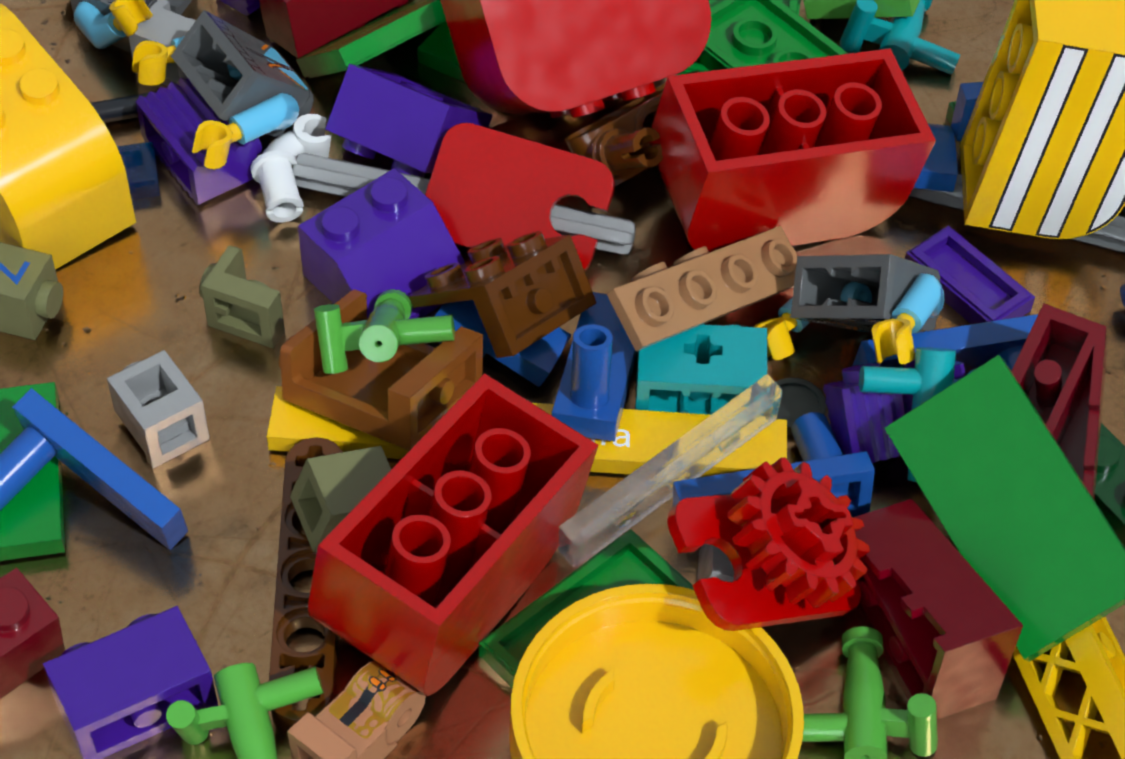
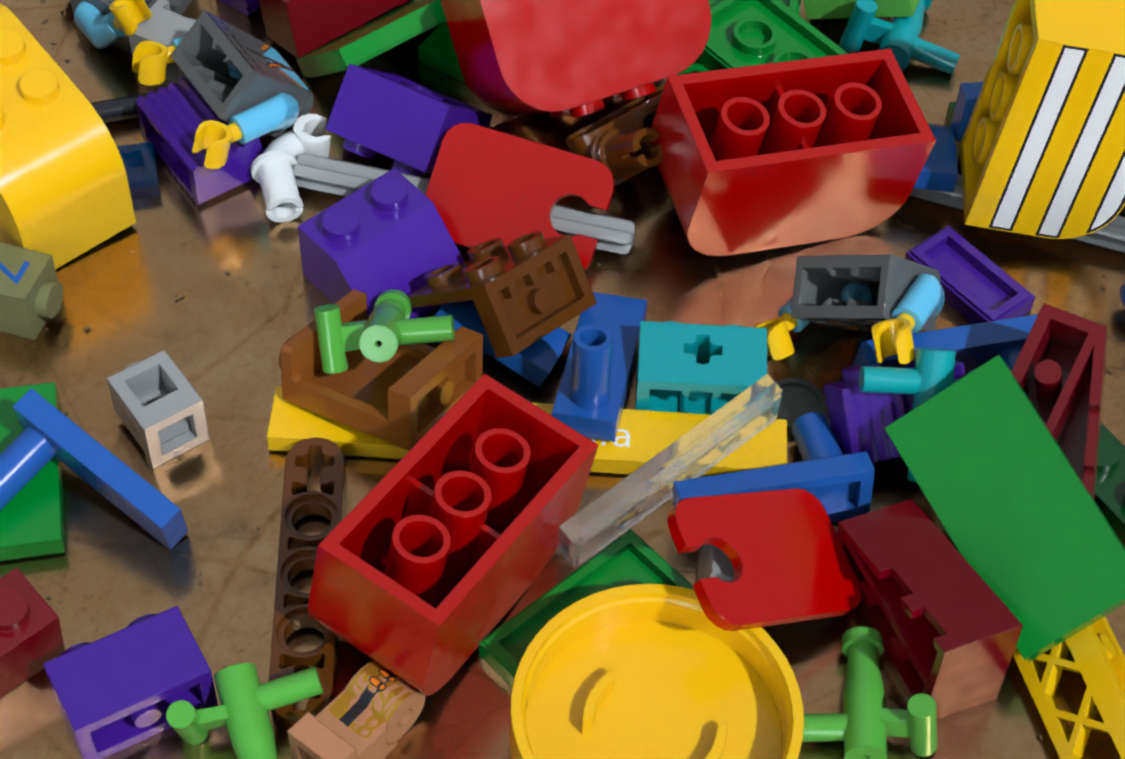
olive bracket [199,245,285,349] -> none
olive brick [290,446,391,552] -> none
medium nougat bracket [607,226,797,351] -> none
red gear [728,457,870,608] -> none

